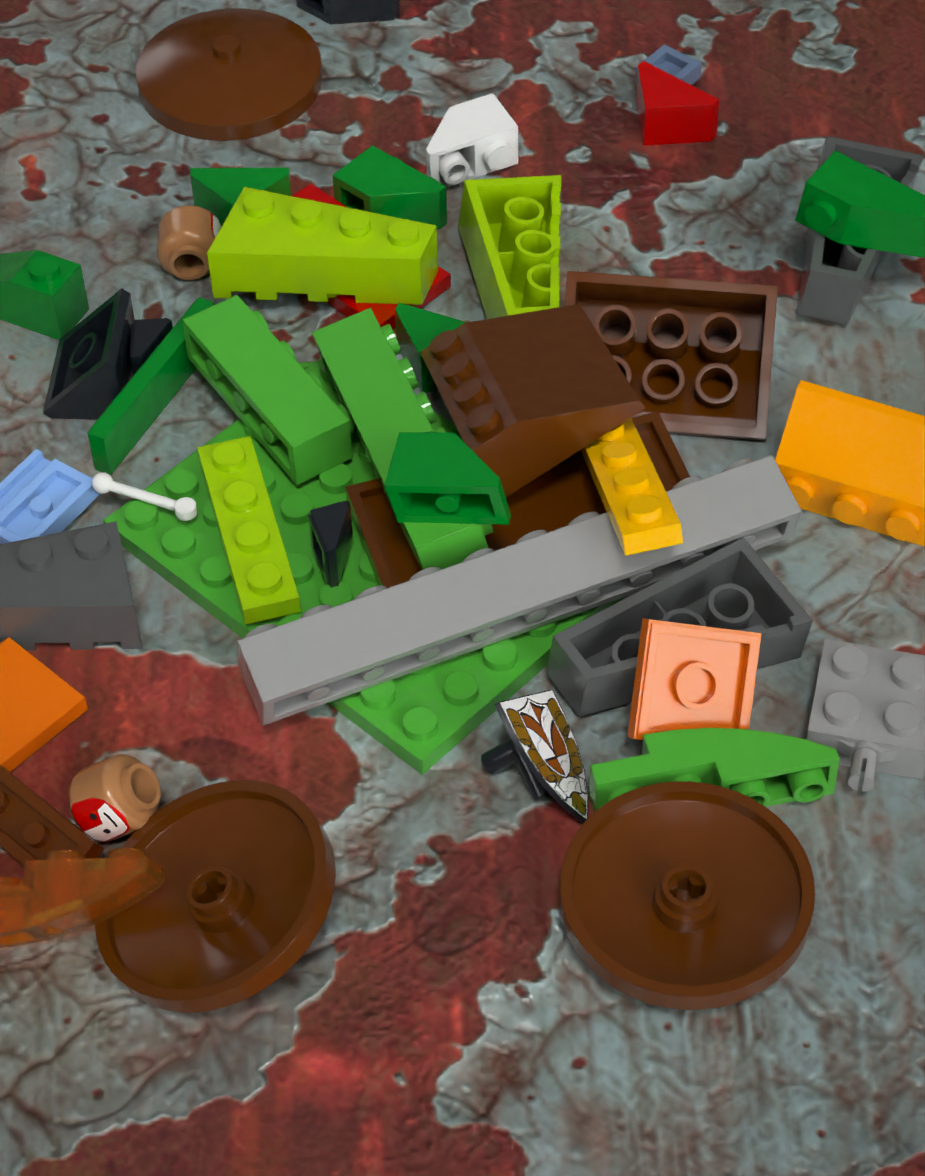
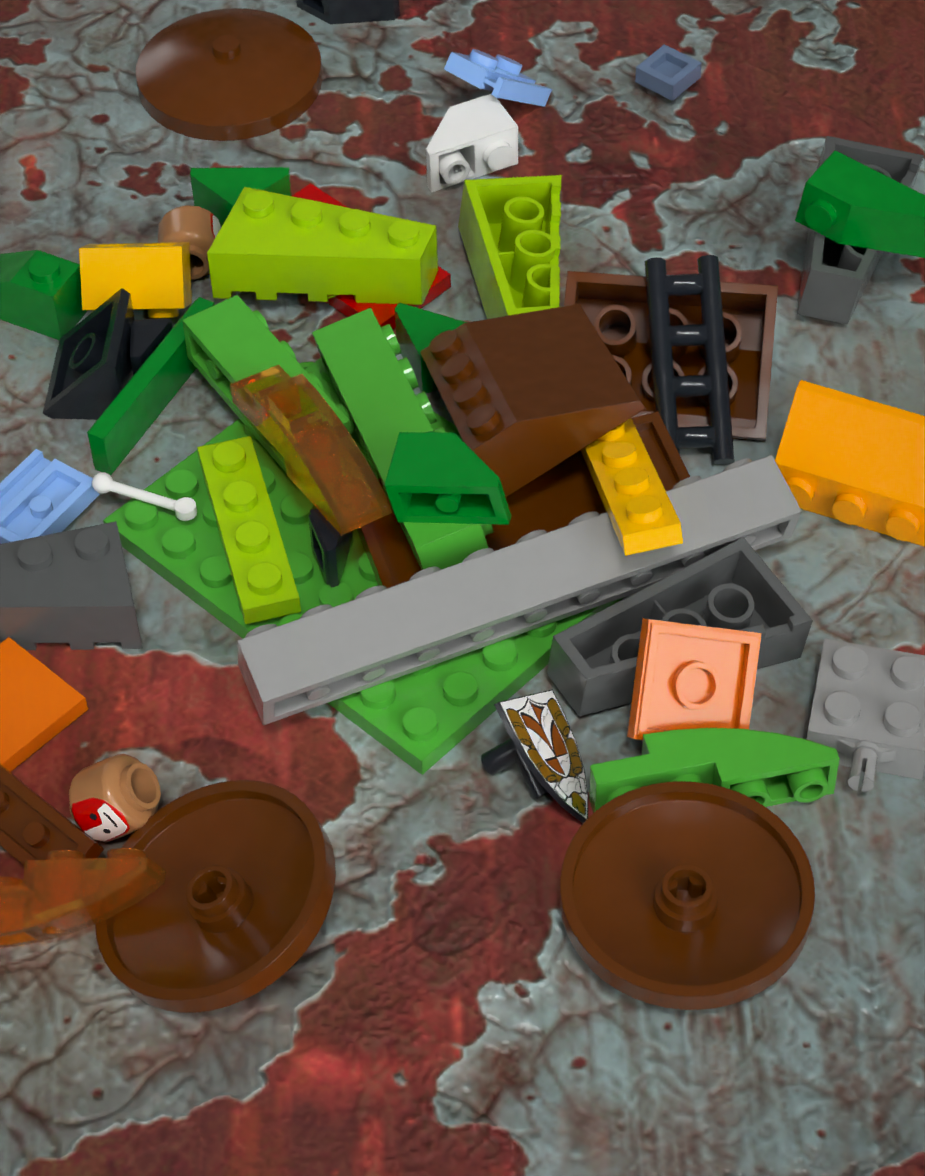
green slope [332,145,447,229] -> none
red slope [636,61,719,146] -> none
none -> yellow brick [79,242,192,318]
none -> clear orange slope [230,364,392,535]
none -> light blue plate [444,49,552,107]
none -> black bar [645,255,735,465]

